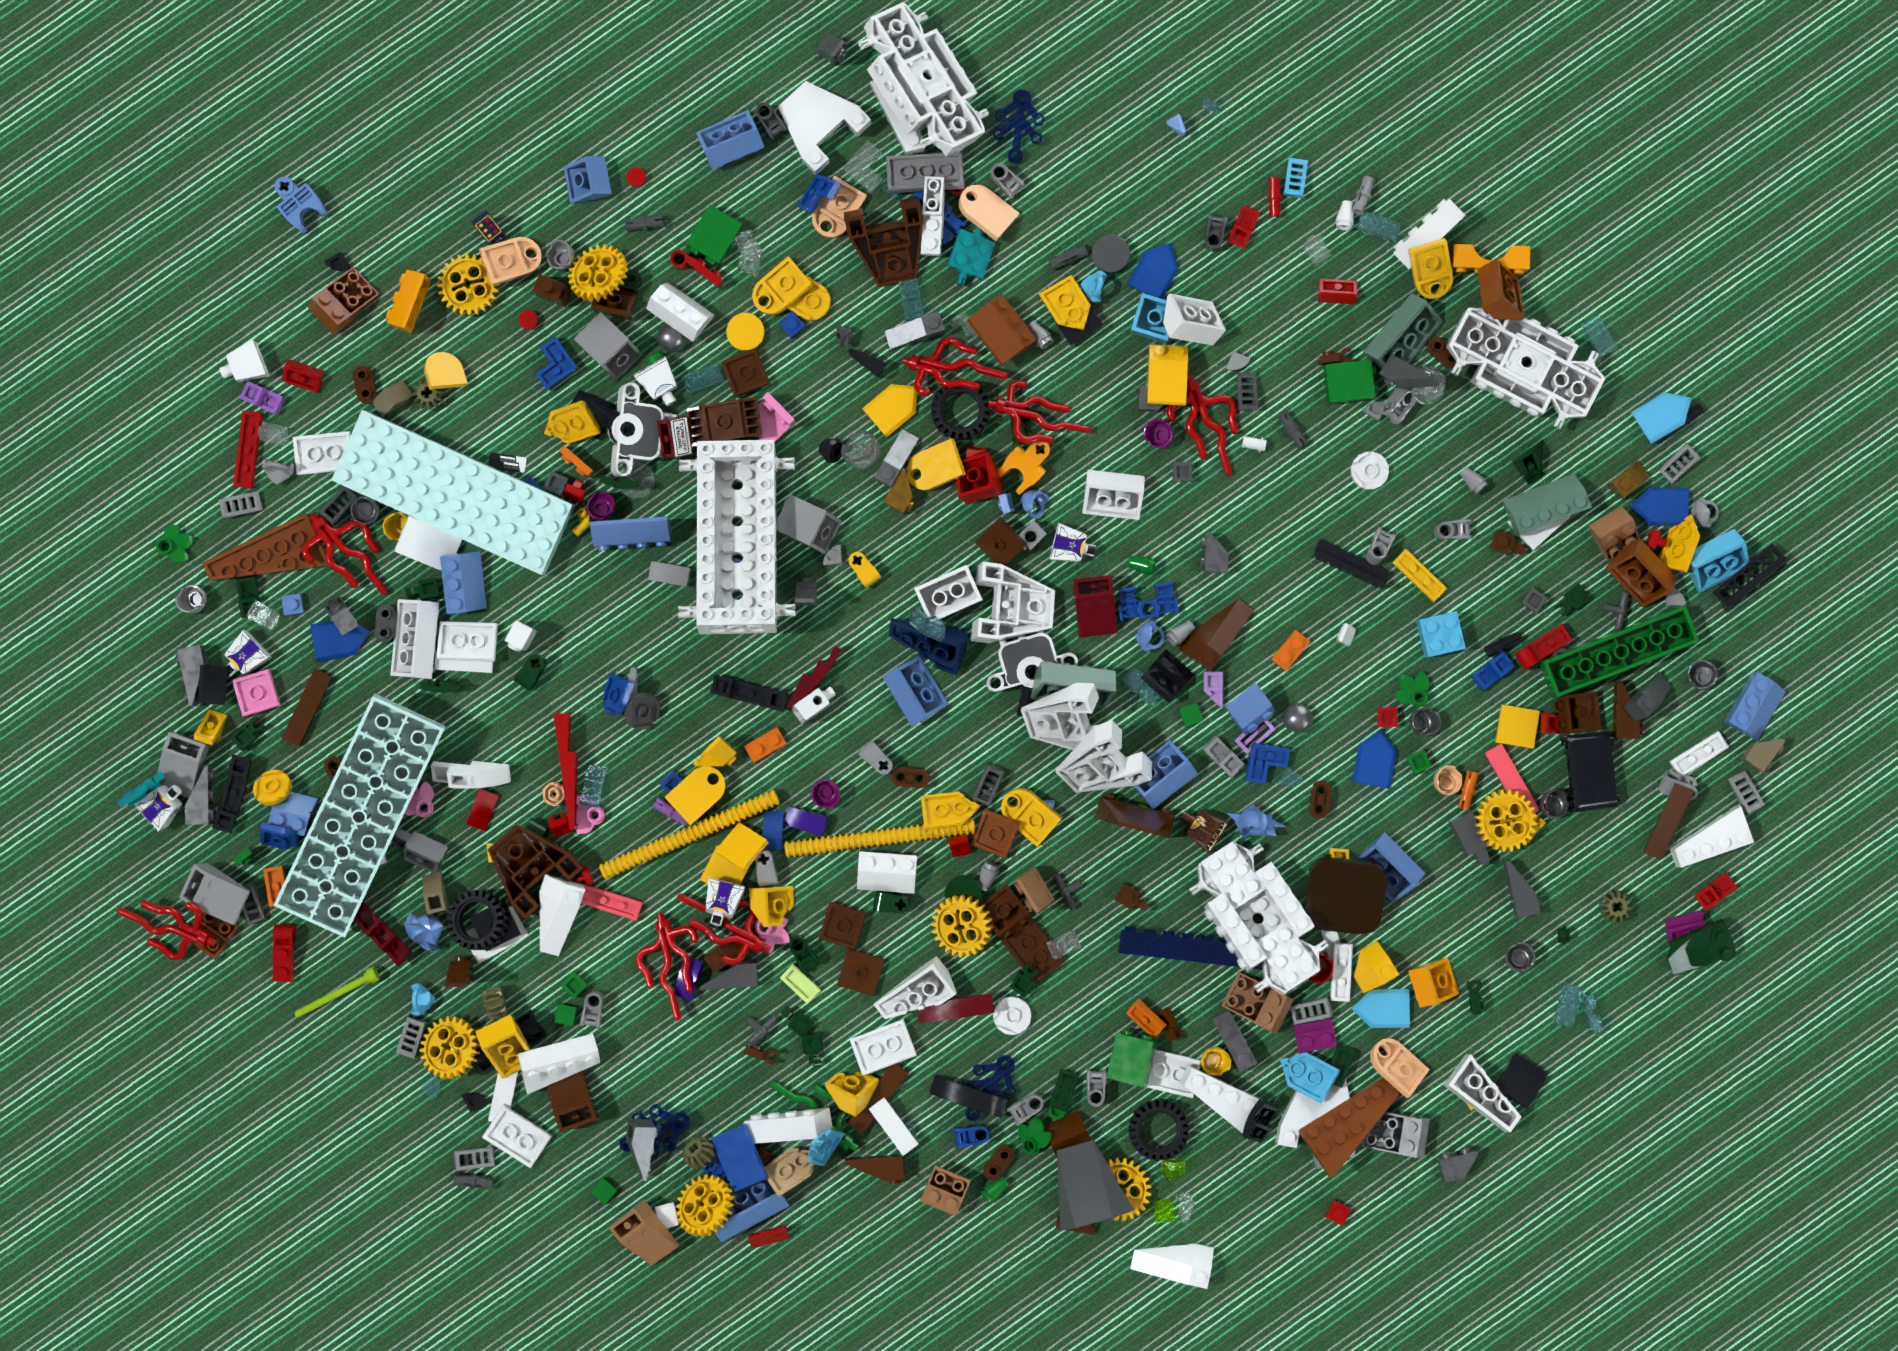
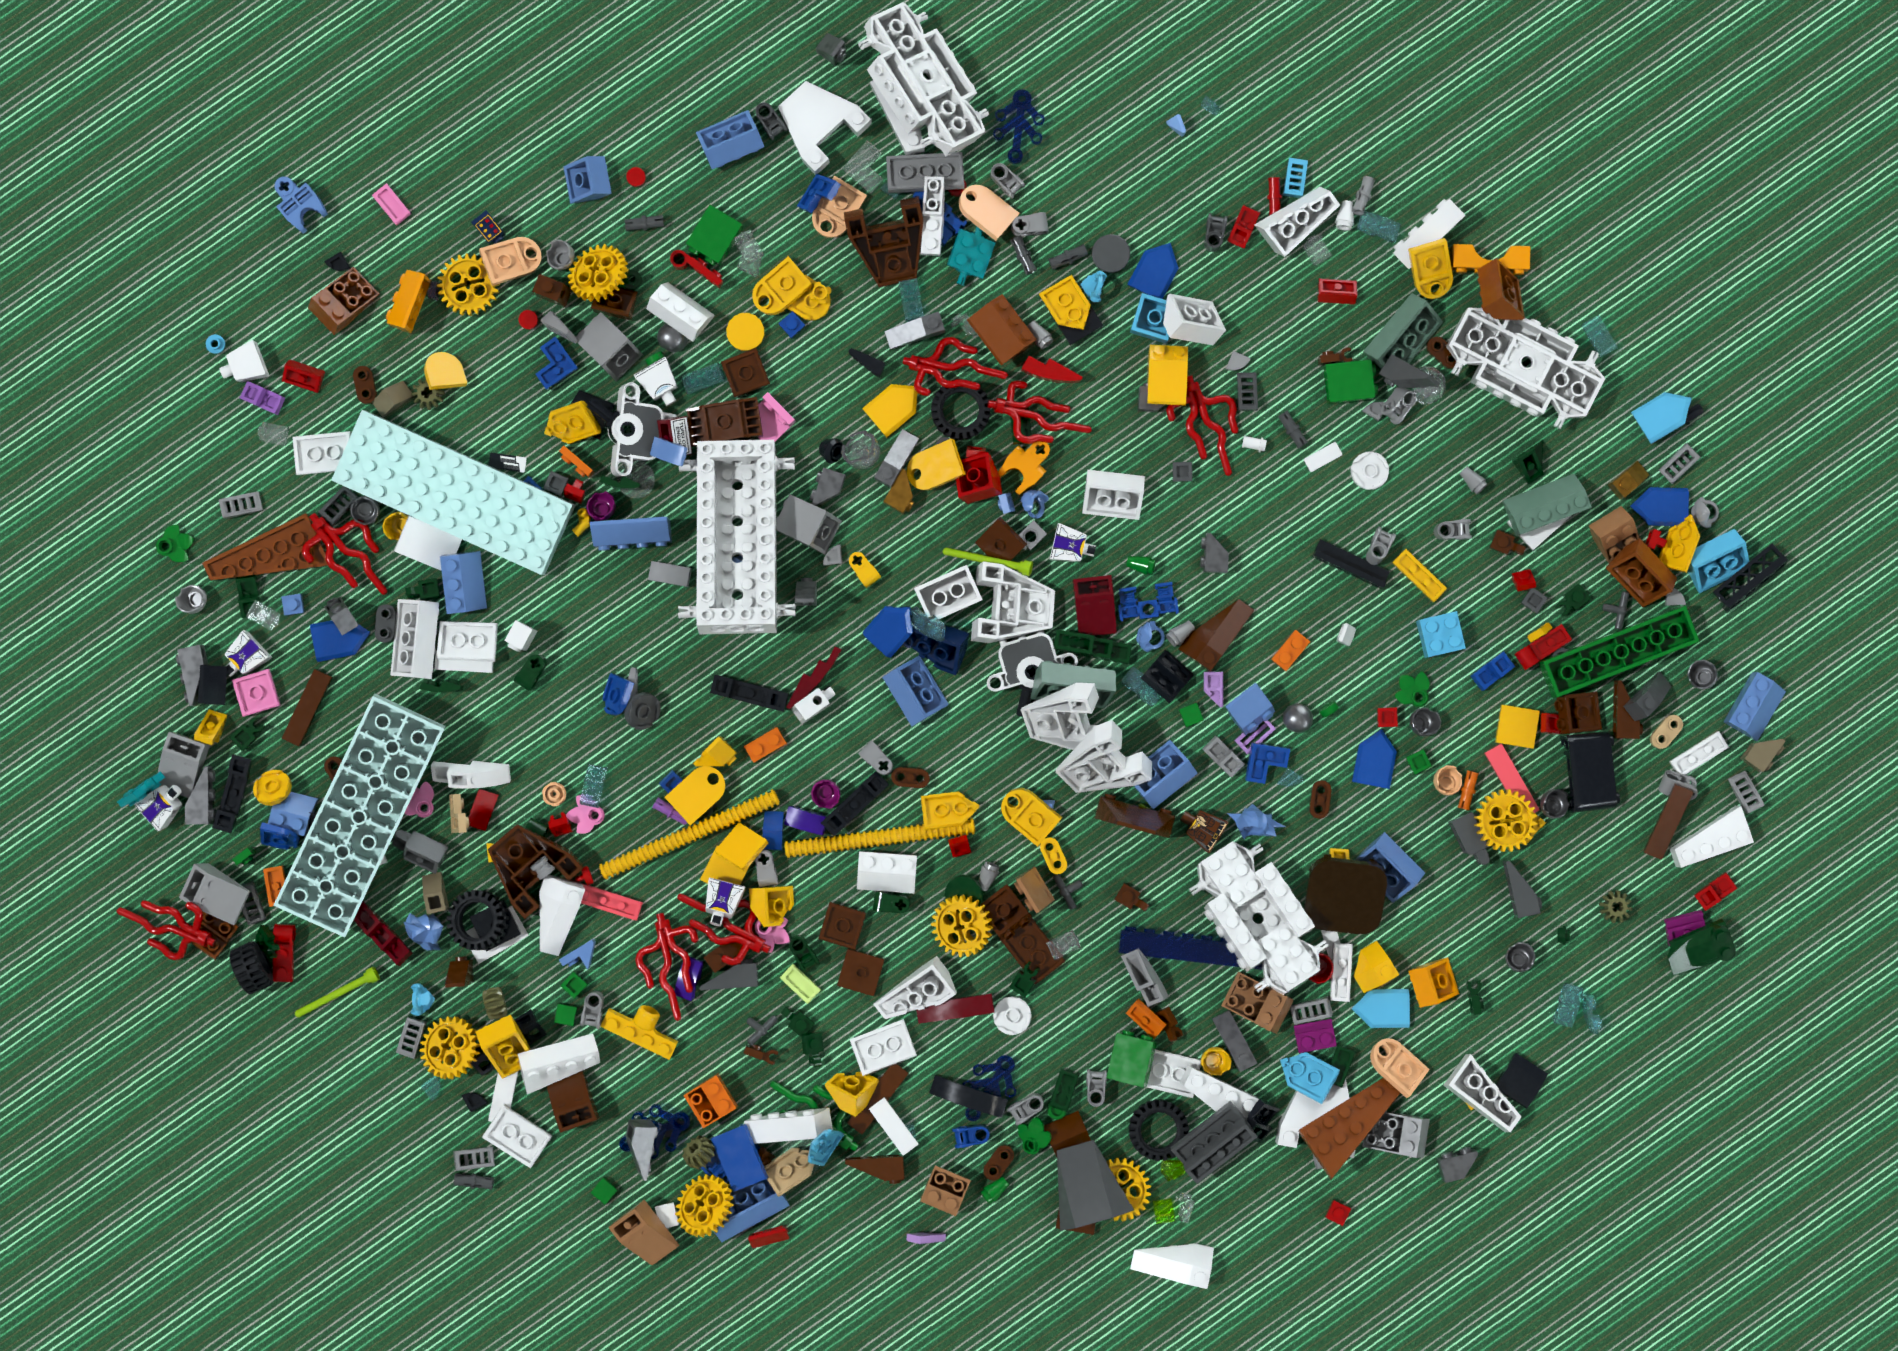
red tile [233,410,263,489] -> none
light grey piece [262,459,294,485] -> none
red slope [553,713,578,830] -> none
dark grey plate [836,325,853,346] -> none
dark orange plate [971,808,1020,859] -> none
dark grey slope [972,762,1005,806] -> none
magenta hair [1144,419,1174,448] -> none
black axle [1484,632,1522,657] -> none
none -> medium azure plate [206,334,225,354]
none -> black tyre [230,941,273,995]
none -> dark green plate [255,925,280,958]
none -> bright pink tile [372,183,411,226]
none -> clear purple tile [428,281,439,301]
none -> tan plate [449,794,469,833]
none -> light grey wheel [530,856,555,880]
none -> light grey slope [541,311,578,344]
none -> medium blue slope [559,939,596,969]
none -> yellow plate [600,1005,678,1060]
none -> medium blue slope [650,436,687,466]
none -> orange slope [683,1073,738,1129]
none -> yellow plate [809,282,832,304]
none -> flat silver slope [810,468,846,506]
none -> black slope [821,771,889,837]
none -> blue tile [863,606,913,658]
none -> lavender tile [907,1232,946,1244]
none -> lime piece [943,548,1033,576]
none -> dark grey pin [1010,235,1037,275]
none -> light grey piece [1011,212,1049,236]
none -> red slope [1021,355,1083,383]
none -> yellow plate [1040,837,1067,874]
none -> dark green slope [1054,630,1132,664]
none -> light grey slope [1121,948,1169,1007]
none -> dark grey slope [1170,1101,1257,1184]
none -> white wedge [1254,187,1340,257]
none -> white sticker [1304,442,1342,472]
none -> green tile [1319,701,1338,717]
none -> red plate [1512,569,1536,592]
none -> yellow tile [1527,622,1553,642]
none -> tan plate [1650,715,1683,749]

